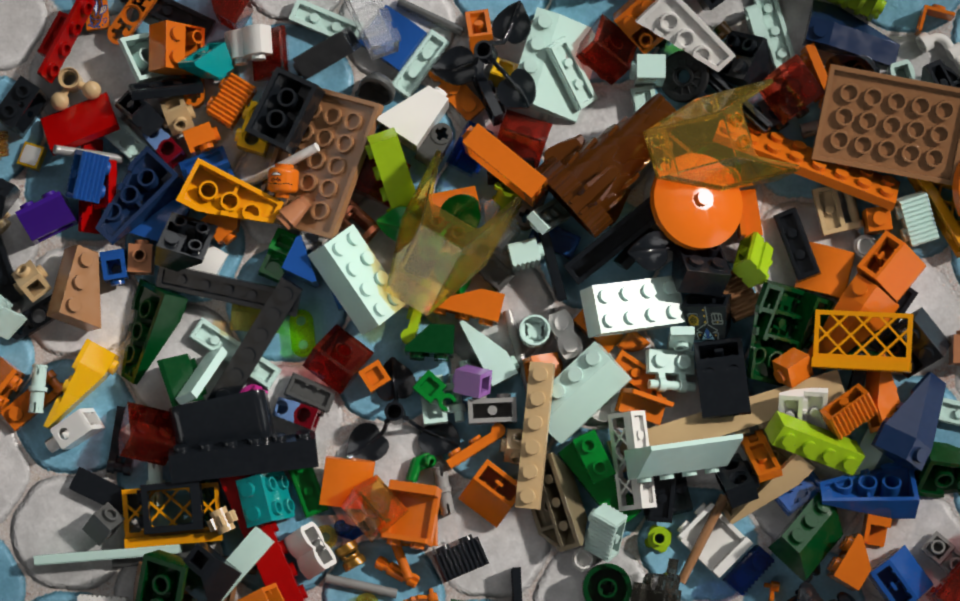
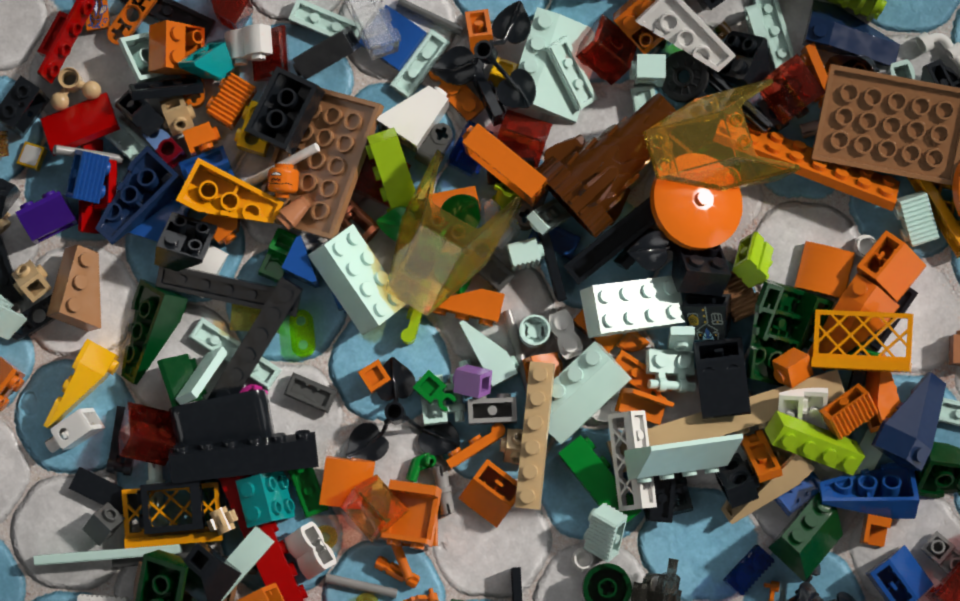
orange plate [0,369,64,431] -> none
light aqua pin [28,364,48,414] -> none
blue brick [100,249,130,286] -> none
nougat brick [127,240,155,276] -> none
leg [272,397,322,432] -> none
clear red slope [302,324,374,395] -> none
clear blue arm [334,520,371,540] -> none
pearl gold wheel [334,539,367,572] -> none
dark grey hat [355,71,396,106] -> none
dark green slope [404,323,455,362] -> none
black brick [433,534,489,583] -> none
dark tan wedge [531,452,588,552] -> none
green brick [571,429,616,485] -> none
lime brick [644,525,672,553] -> none
white panel [676,502,753,578] -> none
medium nougat bar [677,494,727,584] -> none
orange panel [737,188,763,240] -> none
black tile [773,207,821,282] -> none
tan plate [811,186,864,237] -> none
orange slope [826,533,871,591] -> none
orange brick [861,207,893,235] -> none
black slope [878,307,951,379] -> none
orange bracket [914,4,956,36] -> none

